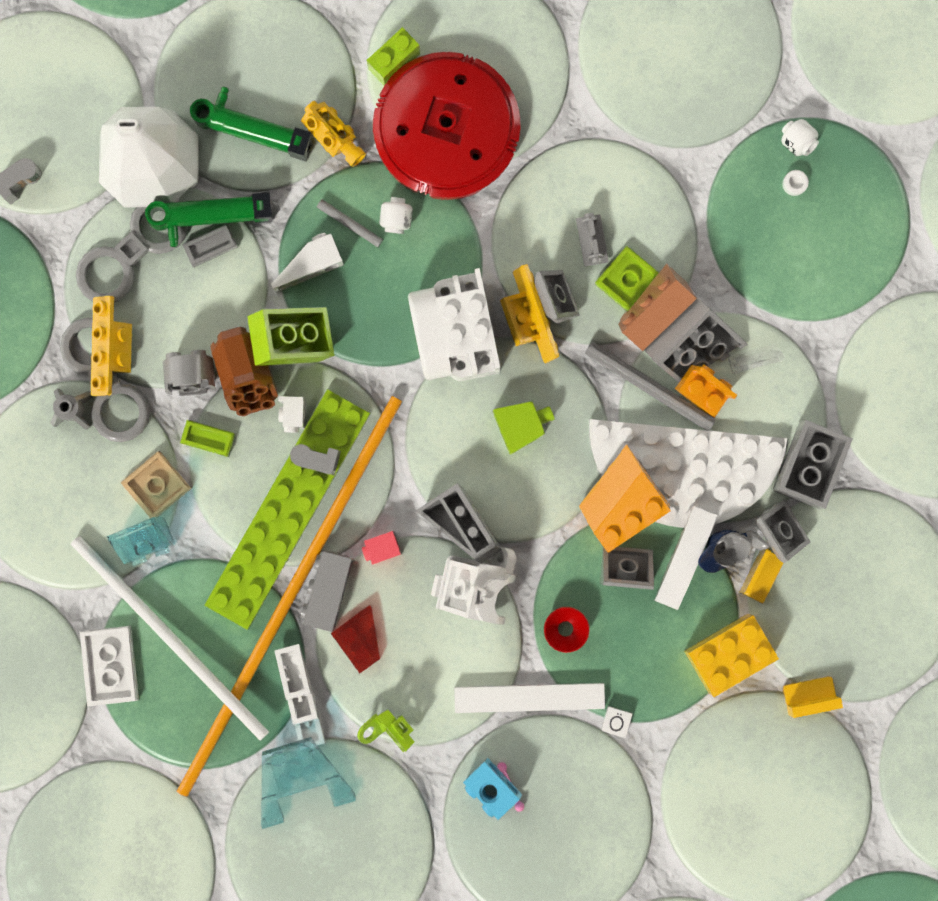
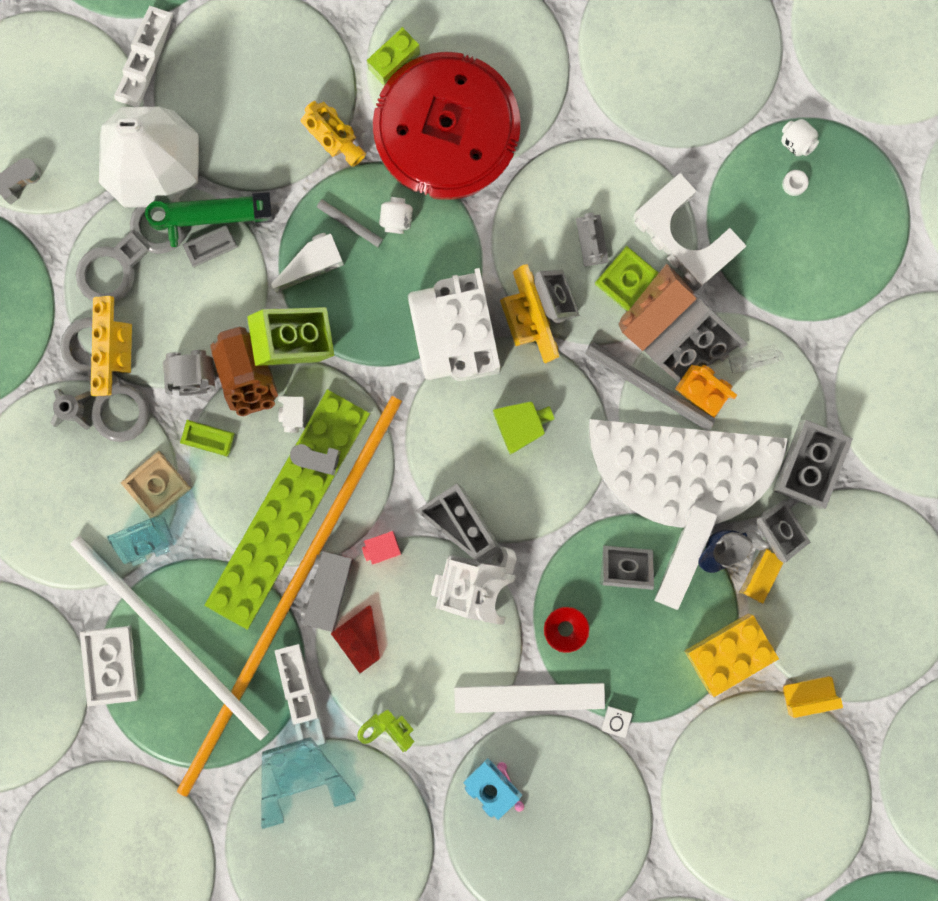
green piece [190,86,314,162] -> none
light orange wedge [579,444,671,552] -> none
none -> white slope [114,6,173,107]
none -> white arch [633,173,746,289]

